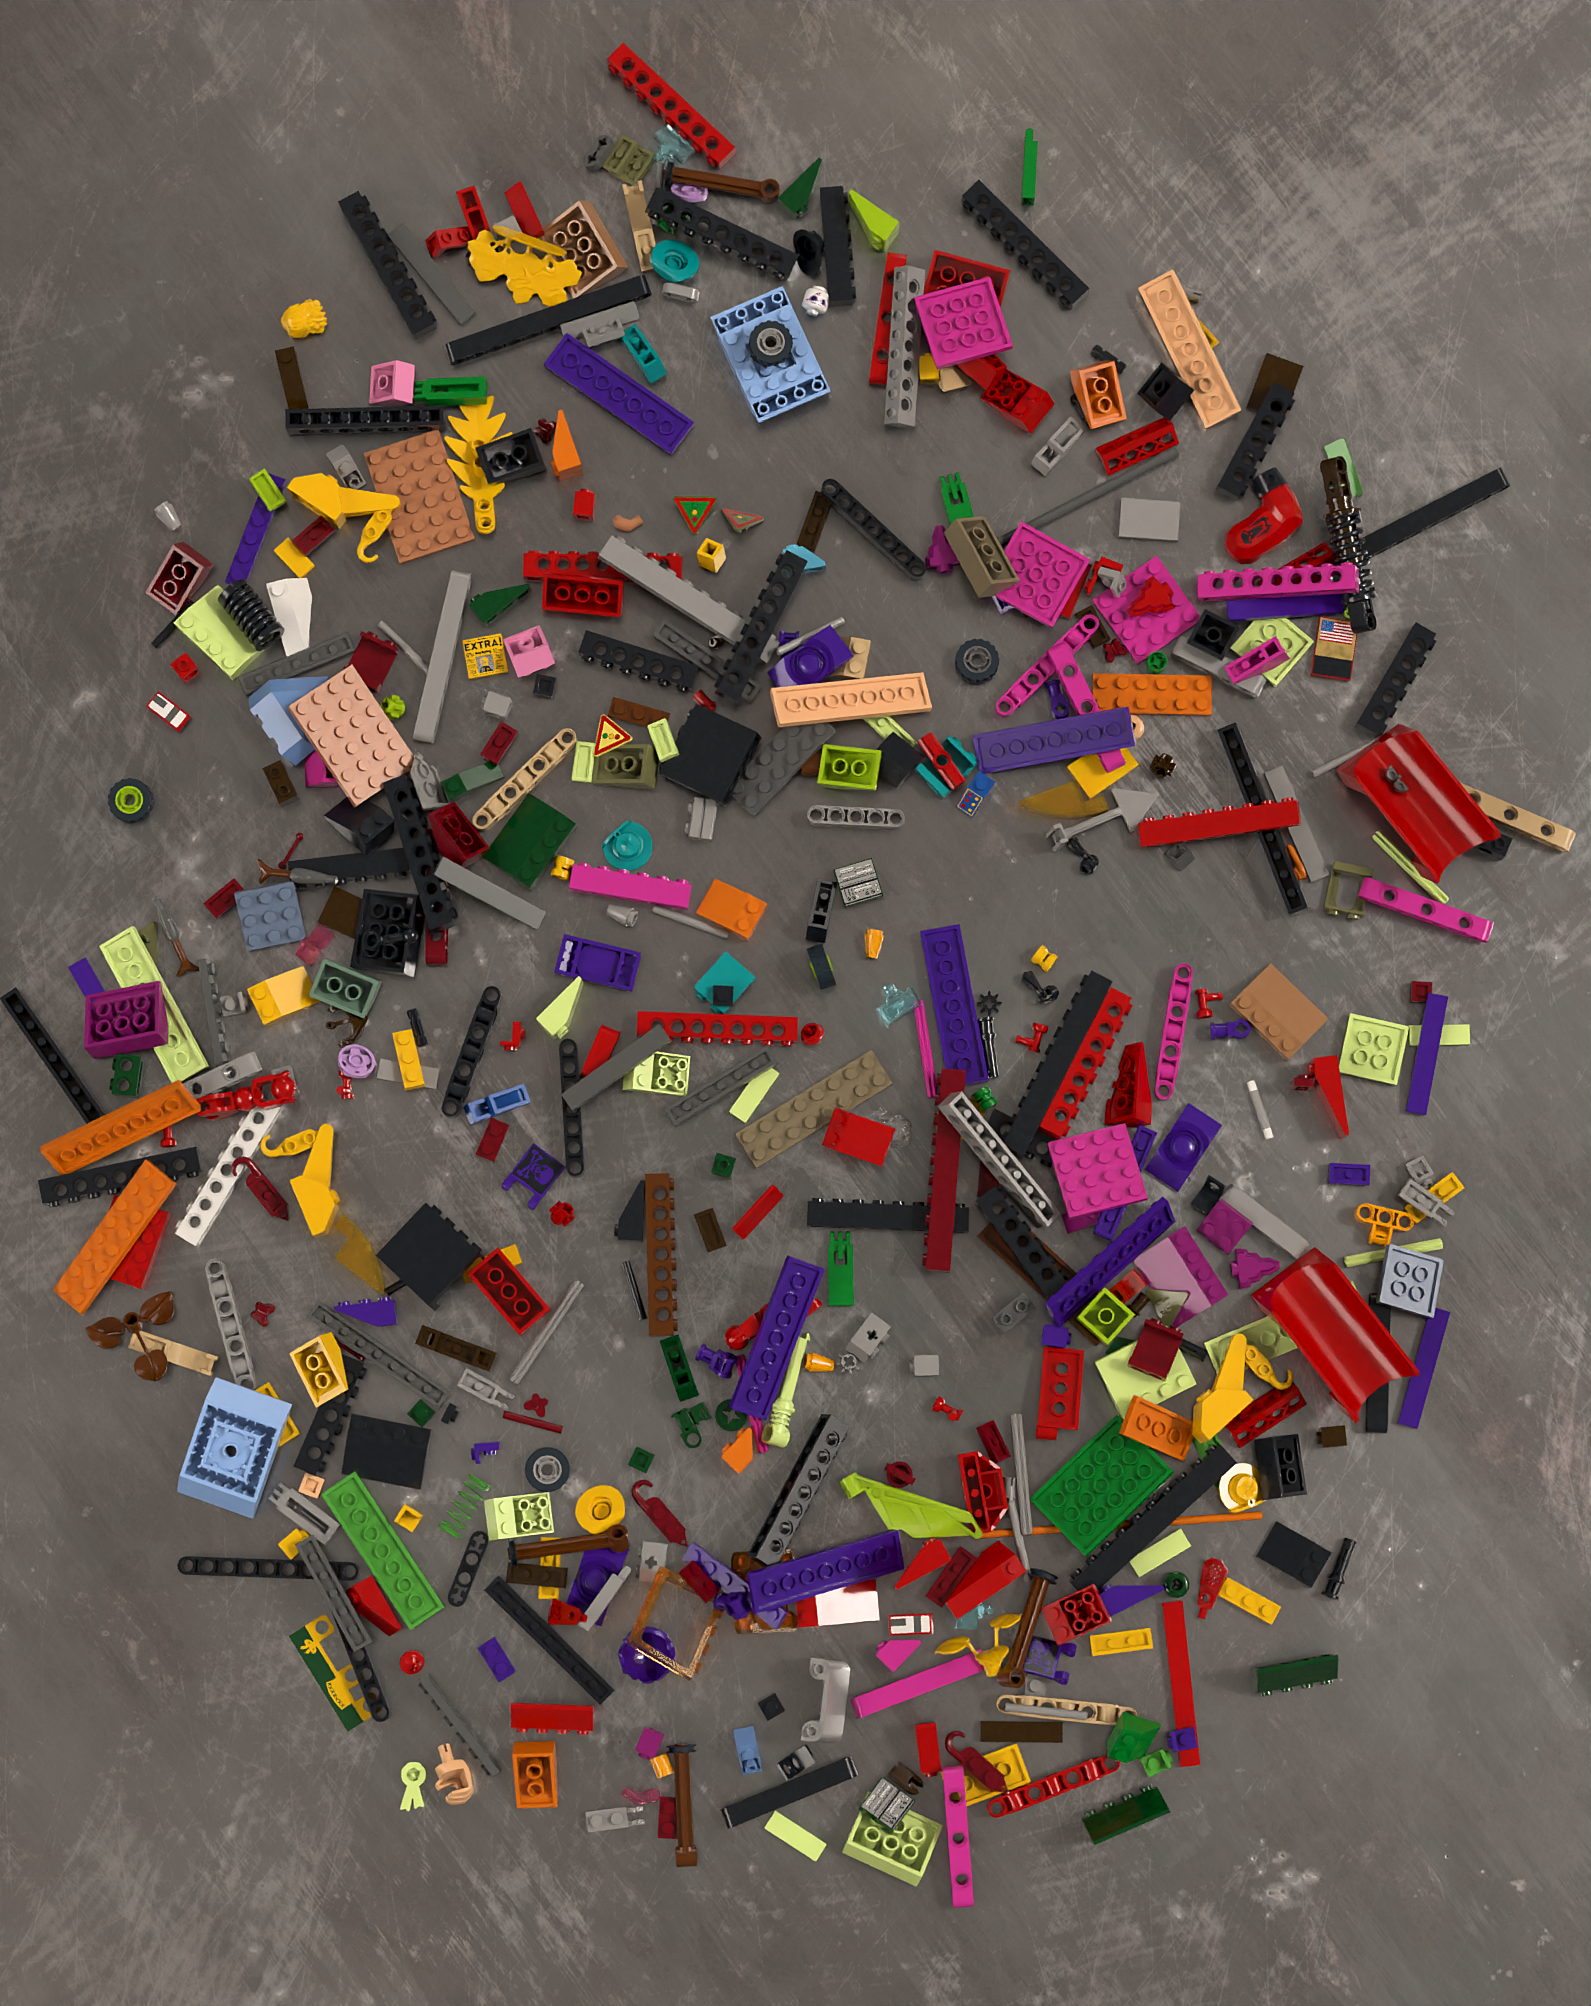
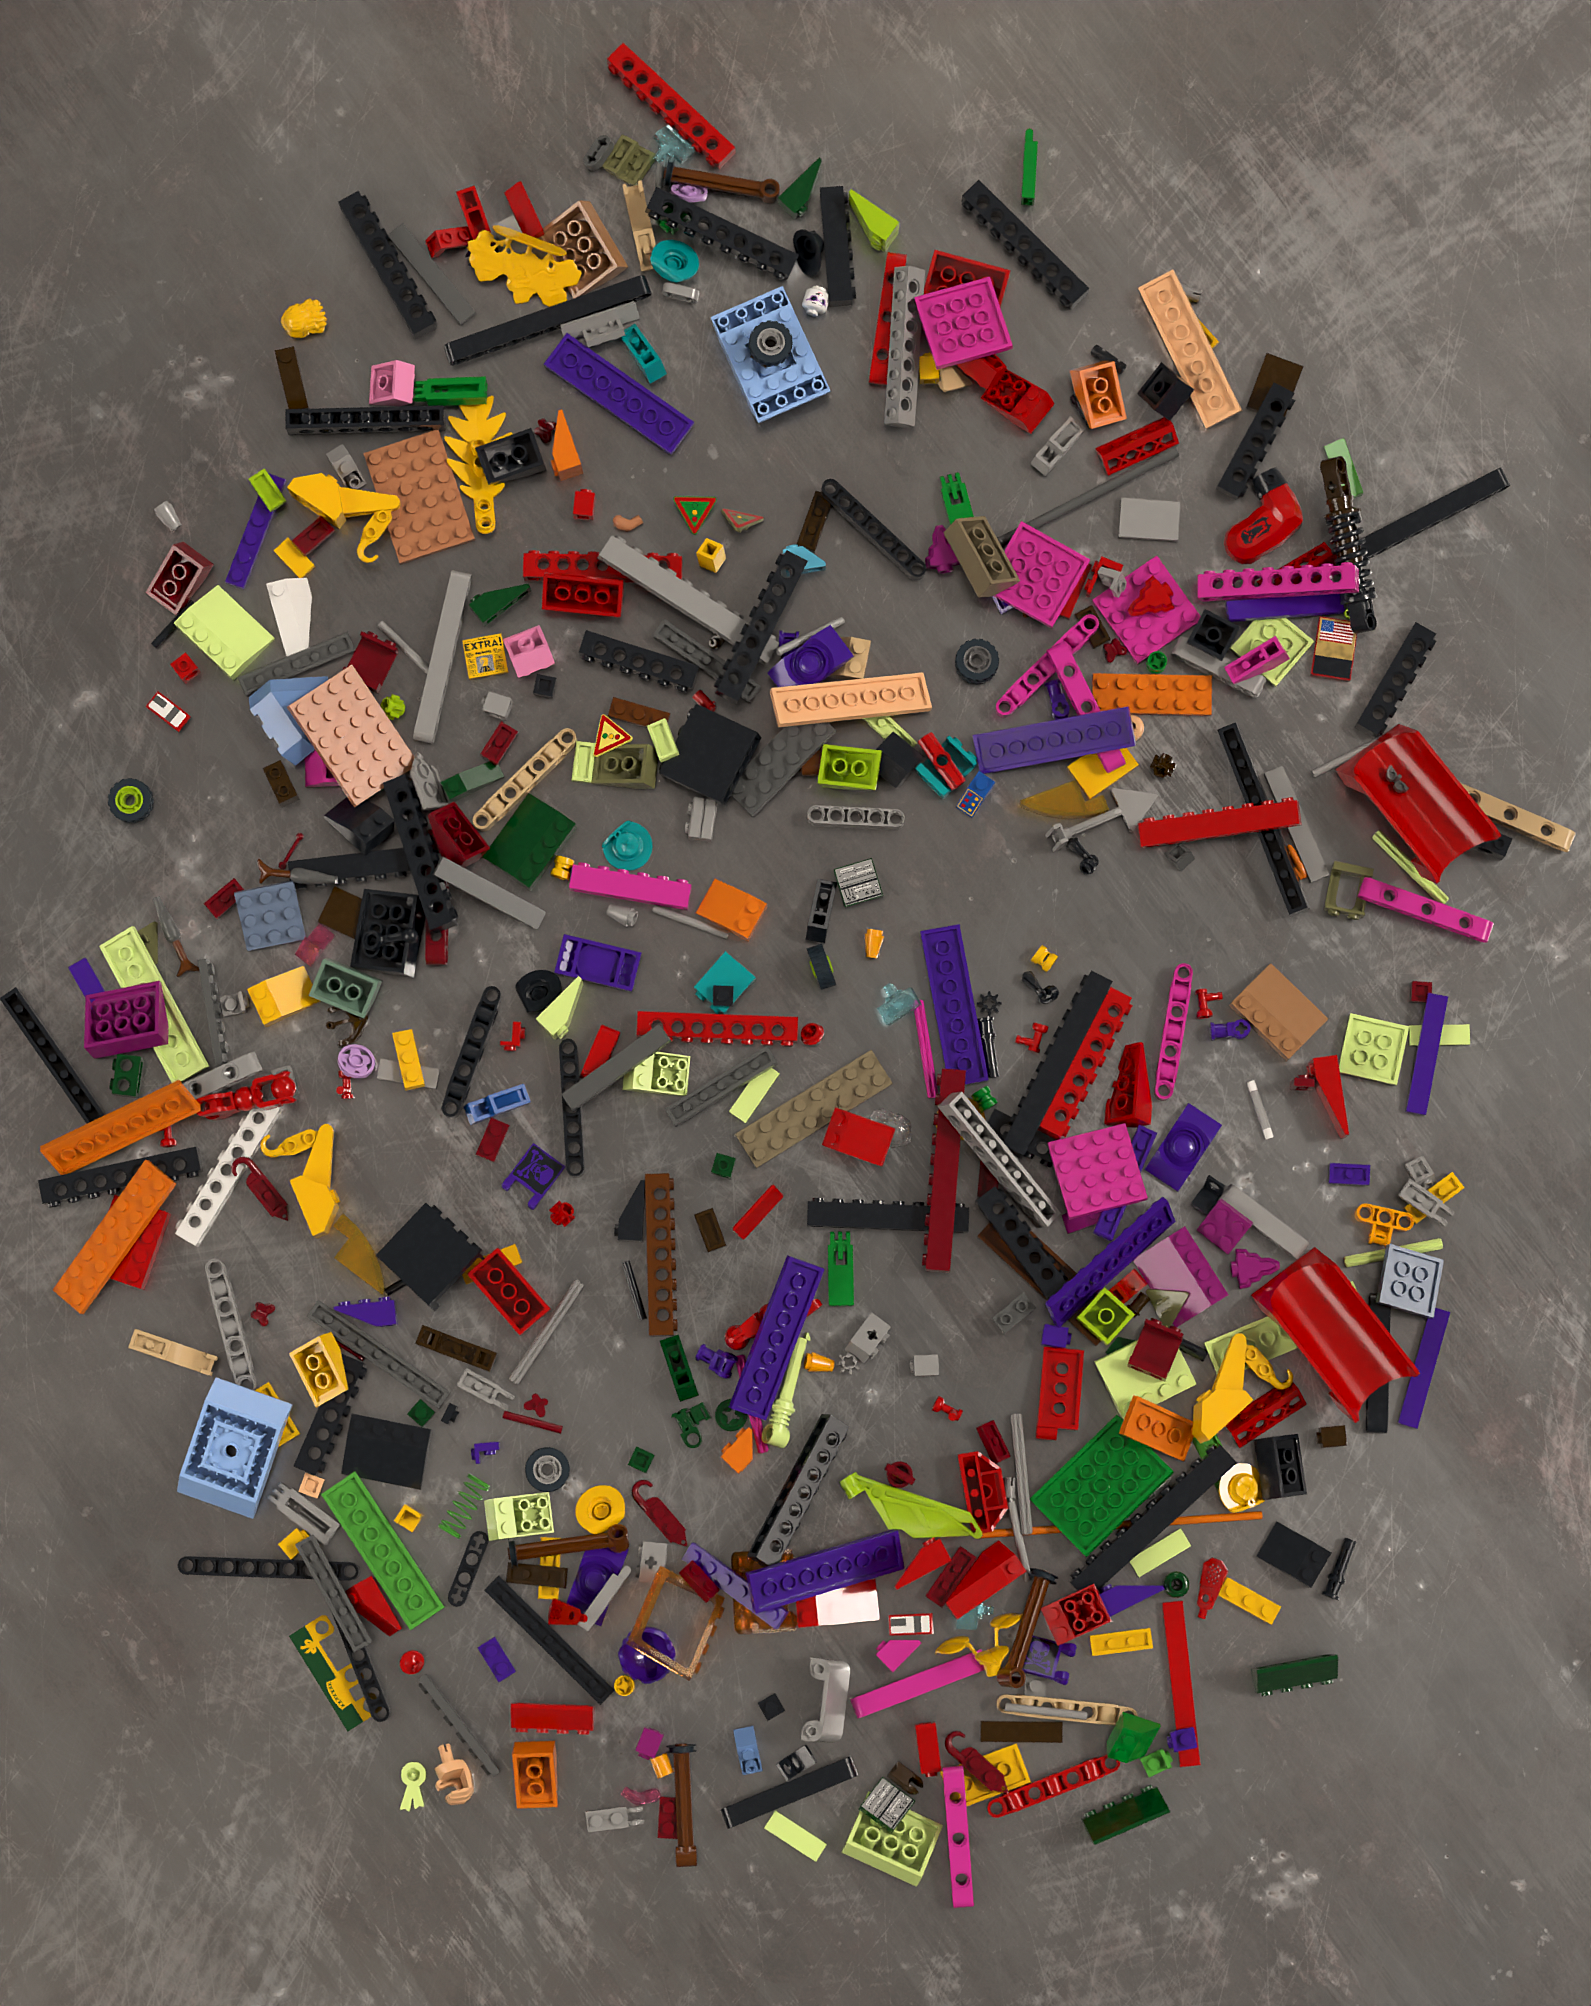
reddish brown plant [85,1291,174,1382] -> none
black piece [218,579,285,651] -> none
black axle [407,1008,428,1048] -> none
dark purple connector [713,1592,750,1620] -> none
none -> black hat [515,970,562,1013]
none -> yellow wheel [614,1675,635,1696]

